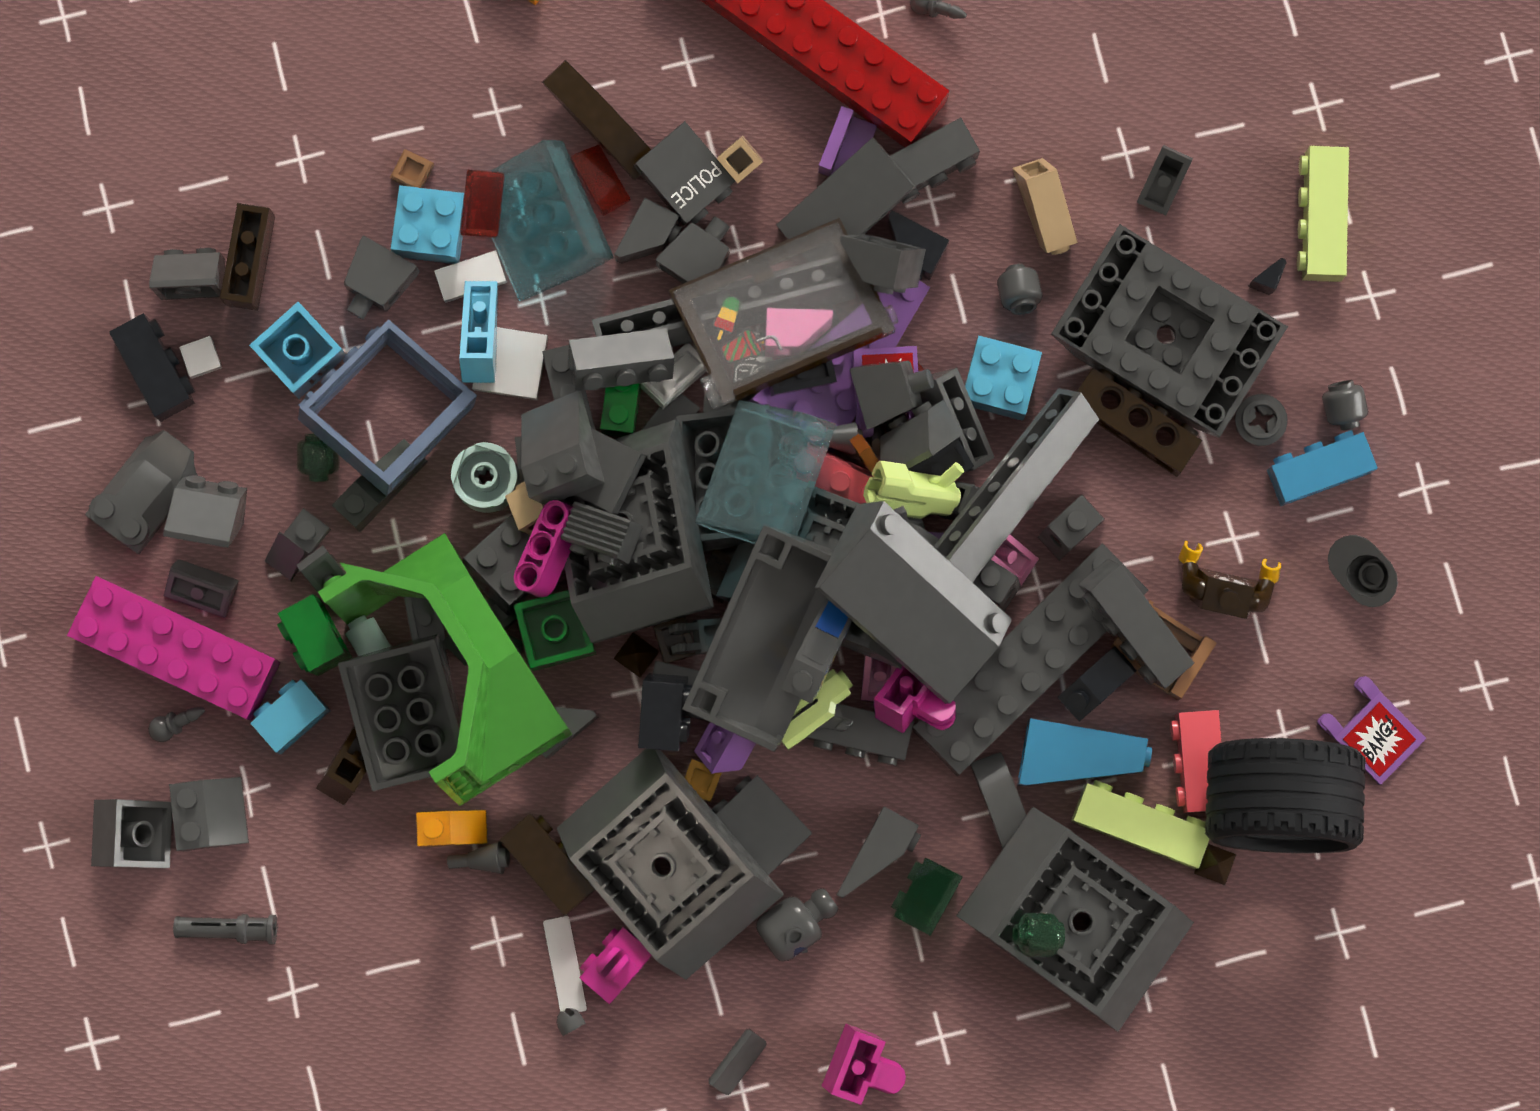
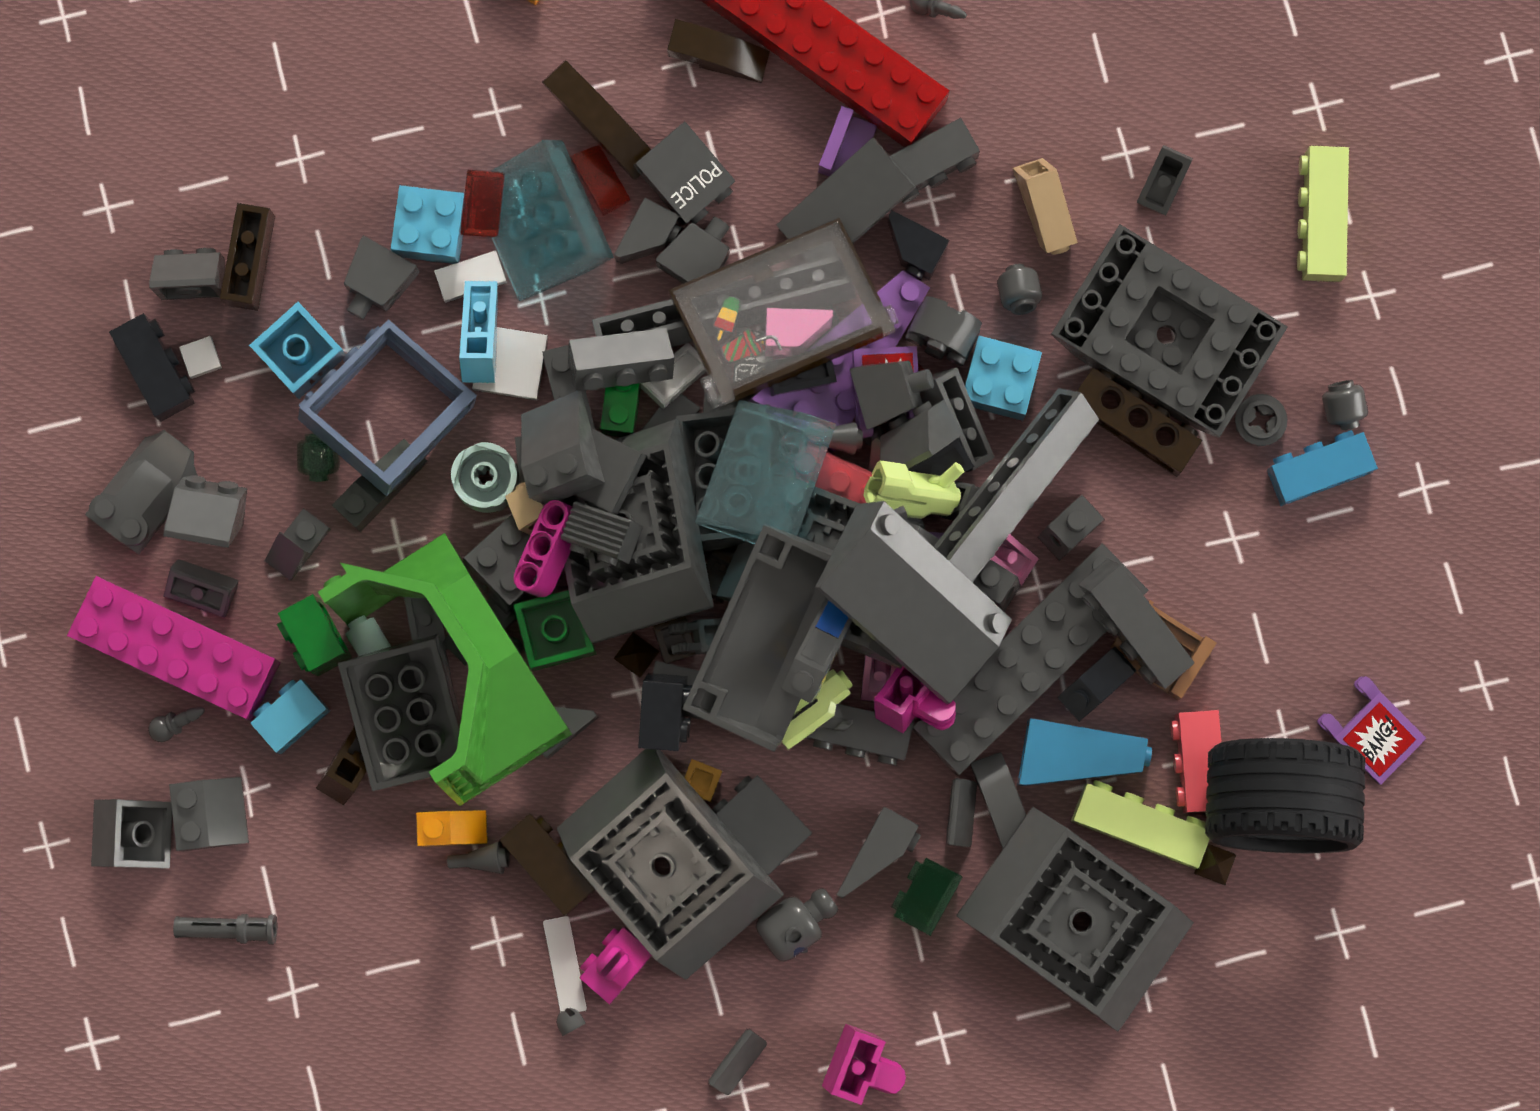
dark grey slope [297,545,346,613] -> none
medium nougat tile [390,149,434,188] -> none
medium lavender panel [694,722,756,773] -> none
tan brick [716,135,763,183] -> none
dark grey slope [840,234,926,294] -> none
dark orange tile [849,434,879,475] -> none
clear green head [1012,913,1065,957] -> none
dark brown torso [1178,541,1281,619] -> none
black slope [1248,258,1287,295] -> none
dark grey piece [1328,535,1398,607] -> none
none -> dark brown slope [667,19,770,83]
none -> dark grey brick [905,296,982,366]
none -> dark grey slope [946,778,977,847]

